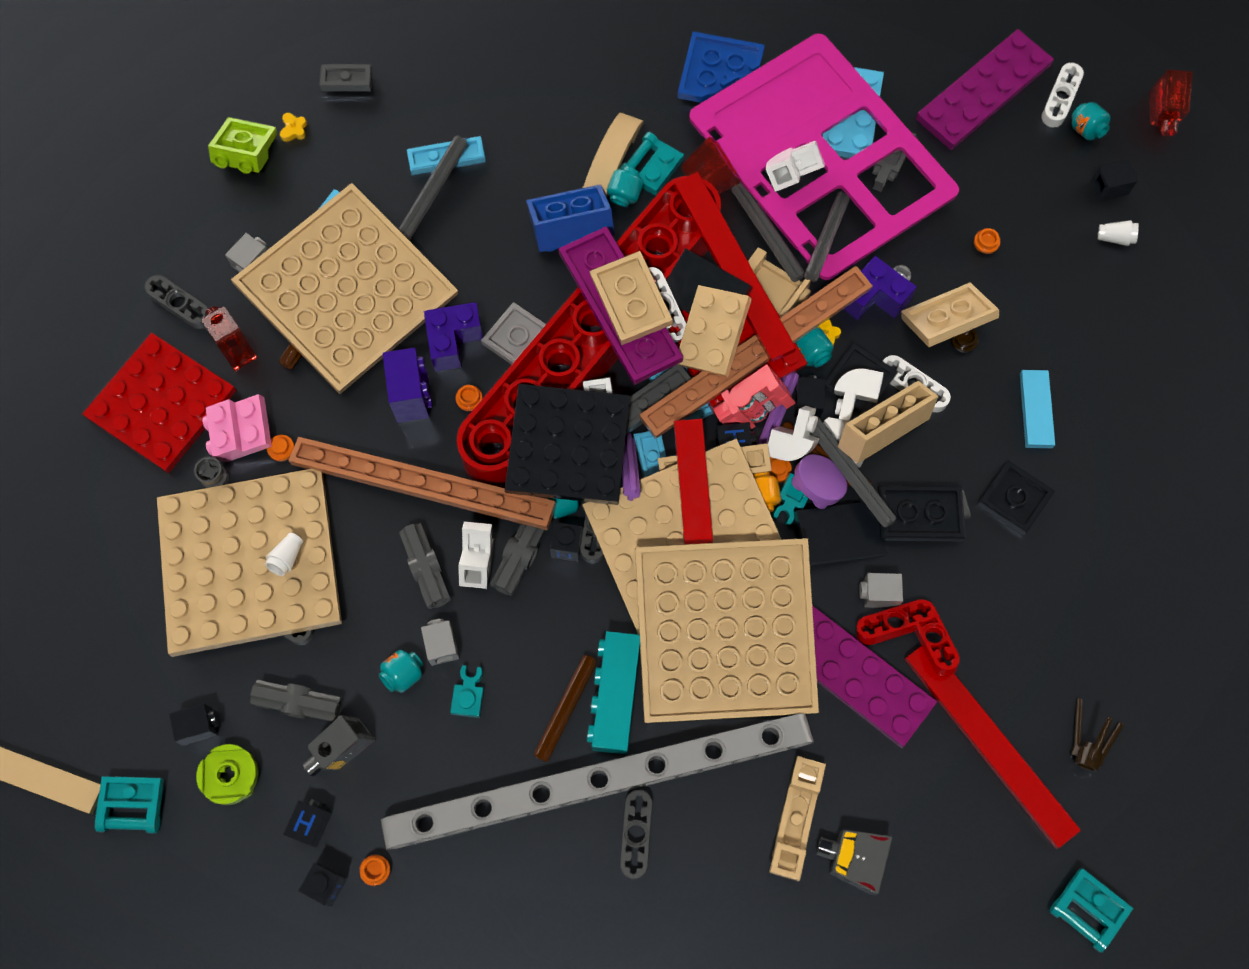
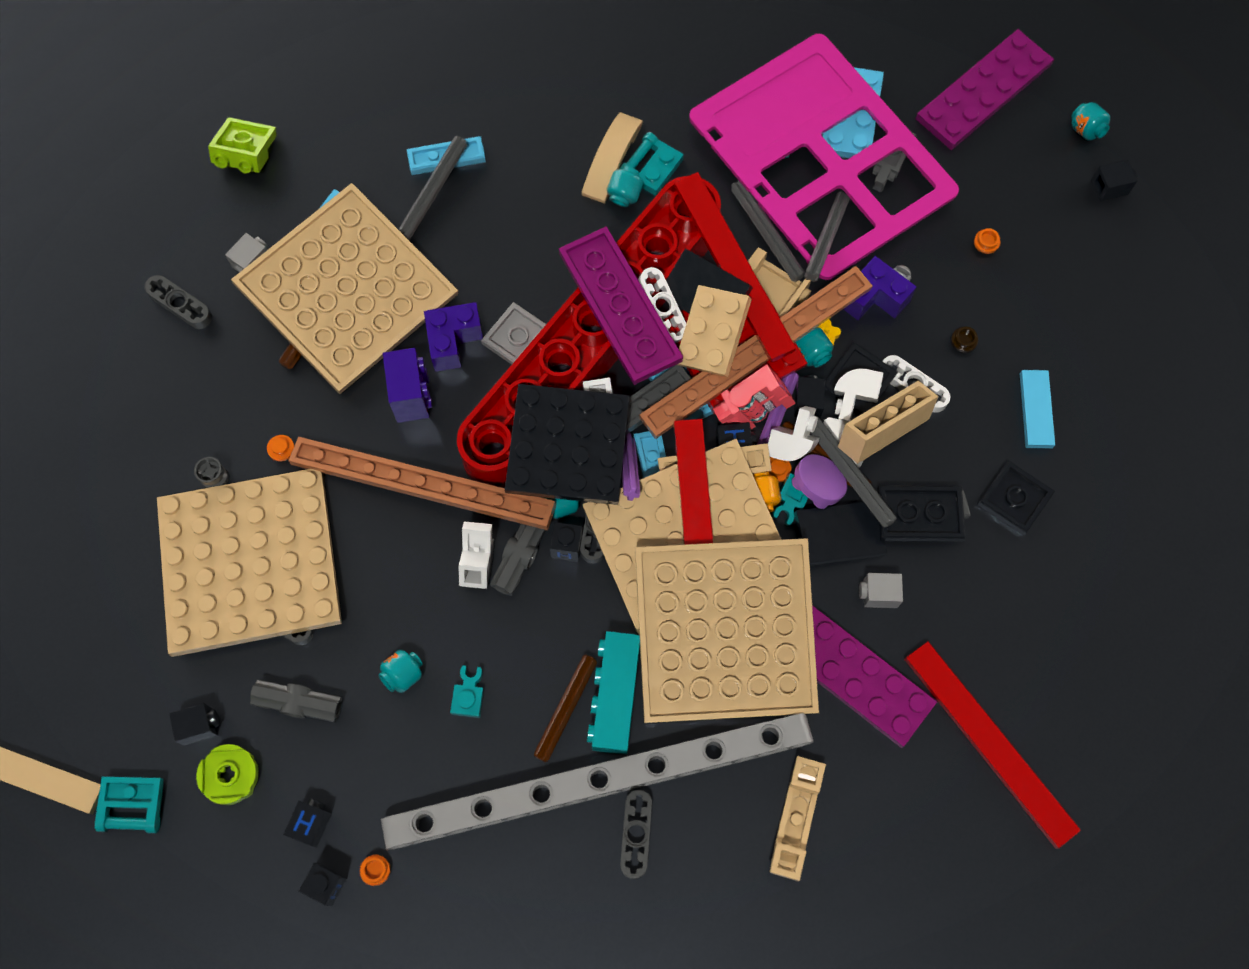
red plate [82,332,237,474] -> none
clear red torso [202,306,257,371] -> none
bright pink plate [203,394,272,463] -> none
white cone [265,533,303,576] -> none
yellow piece [280,113,307,142] -> none
dark grey torso [303,715,376,777] -> none
dark grey plate [320,64,372,91] -> none
dark grey piece [399,523,451,609] -> none
light grey brick [421,619,459,666] -> none
orange plate [456,385,483,411] -> none
blue slope [526,184,615,252] -> none
tan plate [590,251,673,345] -> none
blue plate [677,32,765,103] -> none
clear red torso [681,136,742,194] -> none
white brick [765,140,825,192] -> none
dark grey torso [816,830,892,895] -> none
red beam [856,599,960,676] -> none
tan plate [901,283,999,347] -> none
white beam [1042,63,1083,127] -> none
teal plate [1049,868,1133,953] -> none
dark brown plant [1071,698,1123,772] -> none
white cone [1098,220,1138,246] -> none
clear red torso [1150,70,1193,136] -> none

